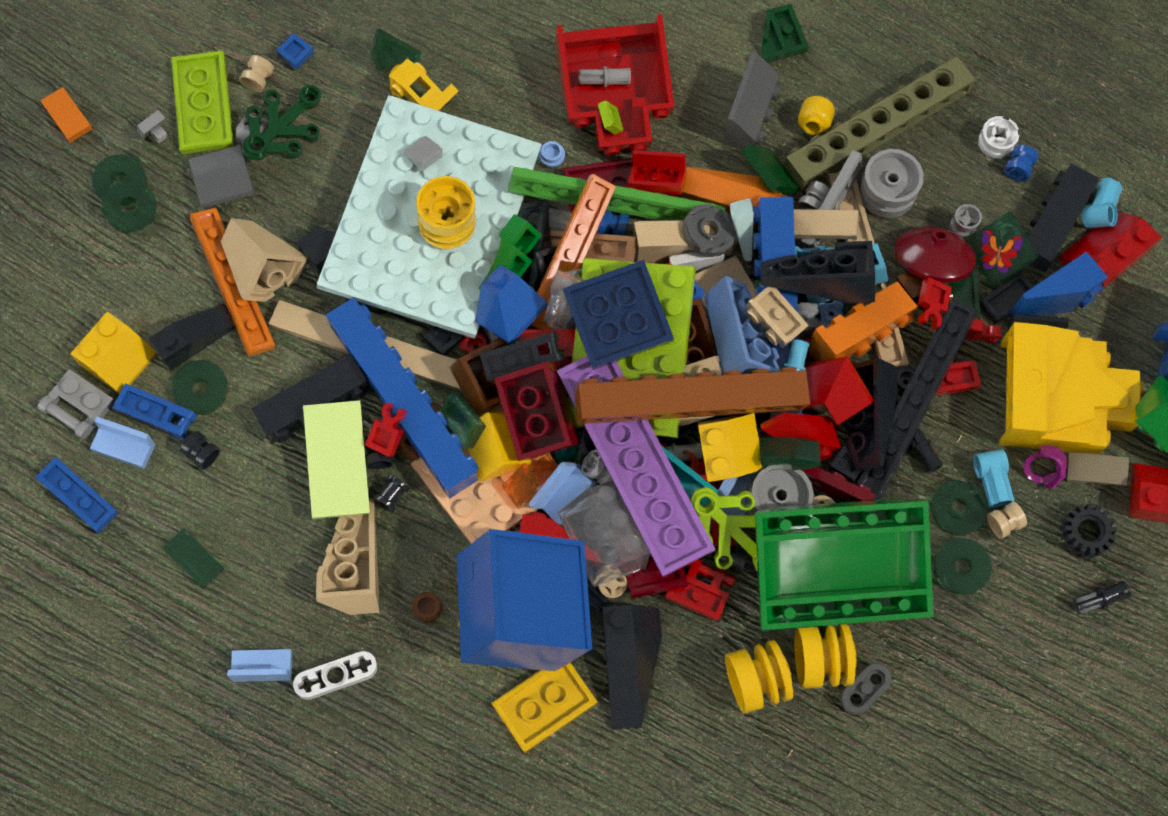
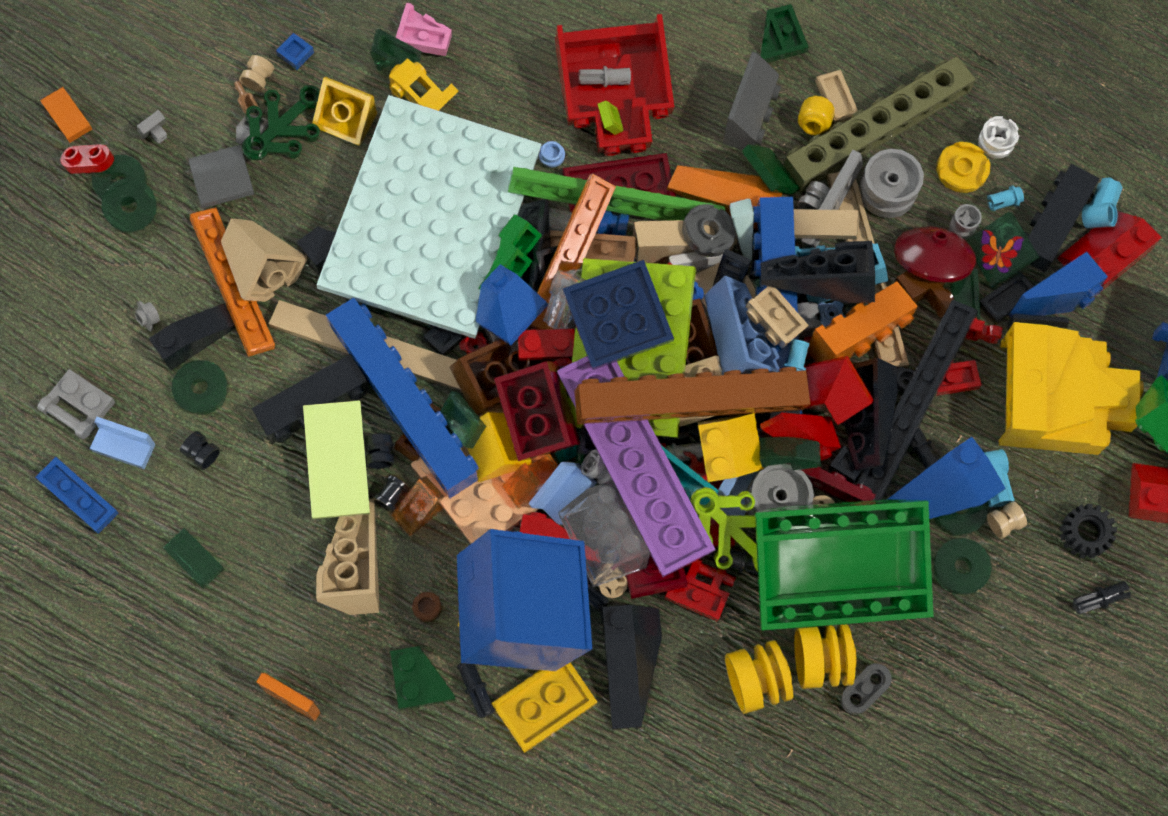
yellow slope [70,312,157,394] -> none
blue plate [112,383,197,440] -> none
lime tile [171,51,234,154] -> none
light blue panel [227,649,292,682] -> none
white beam [293,651,377,700] -> none
red plate [365,403,407,457] -> none
light grey slope [404,136,443,172] -> none
yellow wheel [416,176,476,250] -> none
black plate [480,331,565,381] -> none
red bracket [628,150,687,195] -> none
red plate [918,277,952,330] -> none
blue wheel [1004,145,1039,182] -> none
magenta piece [1024,445,1067,490] -> none
dark tan slope [1067,452,1129,487] -> none
none -> red plate [60,144,114,174]
none -> light grey plate [135,301,160,331]
none -> medium nougat hand [234,81,258,114]
none -> orange tile [256,673,320,721]
none -> yellow slope [312,77,377,146]
none -> dark green wing [390,646,455,711]
none -> clear orange slope [392,476,445,536]
none -> bright pink wing [395,3,452,56]
none -> black axle [457,663,494,718]
none -> black slope [713,249,751,286]
none -> tan tile [815,70,858,125]
none -> blue wedge [887,437,1006,519]
none -> yellow tile [936,142,990,193]
none -> medium azure pin [987,186,1024,211]

